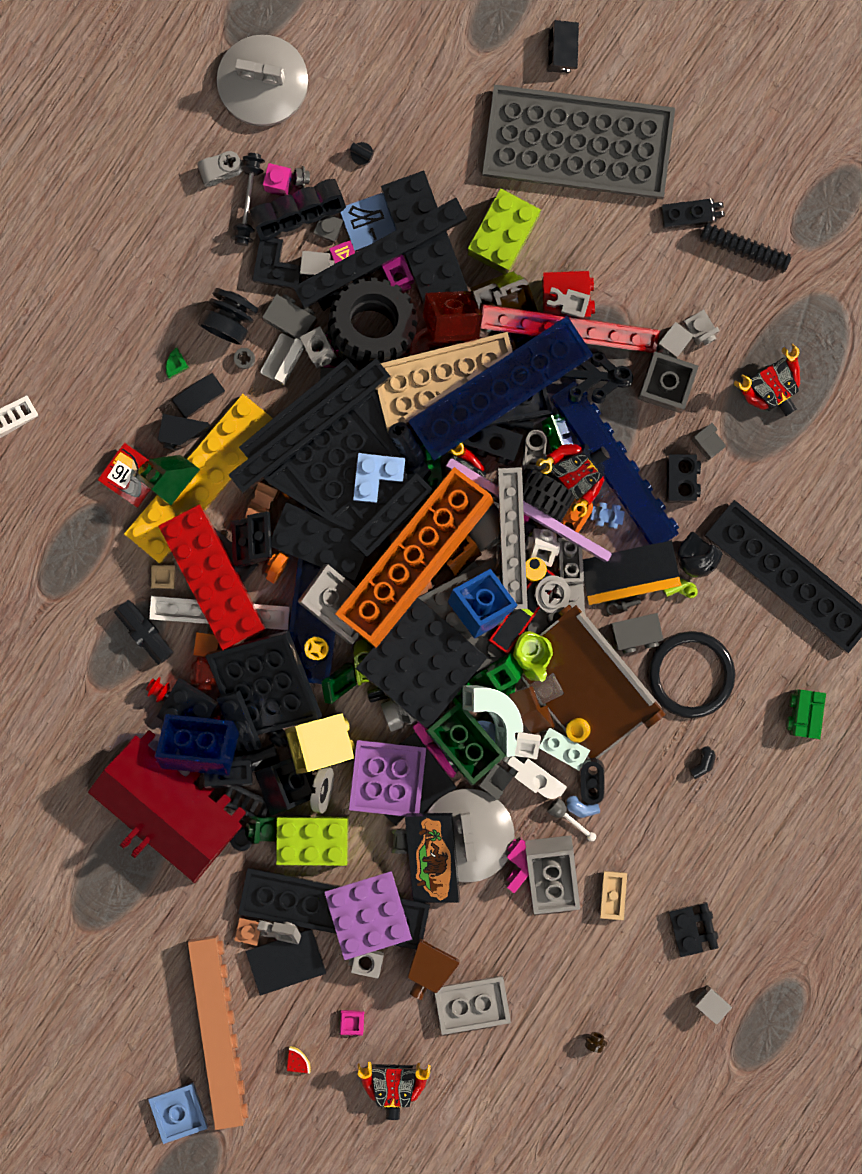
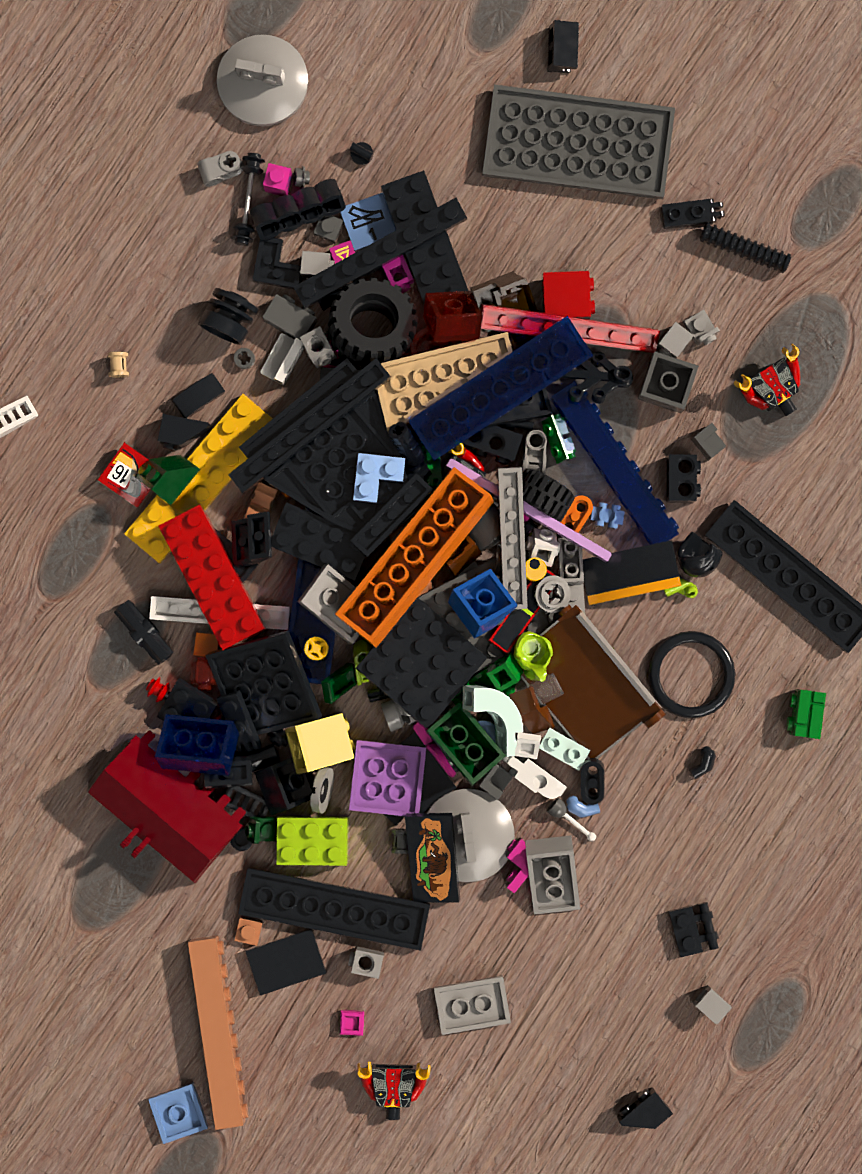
tan tile [151,565,176,589] -> none
green tile [166,348,189,380] -> none
light grey plate [257,920,301,944] -> none
orange plate [265,551,289,584] -> none
red tile [287,1046,311,1073] -> none
medium lavender plate [325,871,412,960] -> none
reddish brown torso [408,939,460,1000] -> none
lime brick [468,188,541,274] -> none
torso [536,444,610,517] -> none
light grey plate [546,287,590,319] -> none
yellow tile [566,718,590,743] -> none
dark brown plate [585,1032,607,1053] -> none
tan plate [600,871,627,920] -> none
dark grey hand [606,598,641,615] -> none
dark grey brick [610,613,664,654] -> none
none -> tan bush [108,352,129,378]
none -> black slope [617,1087,673,1129]

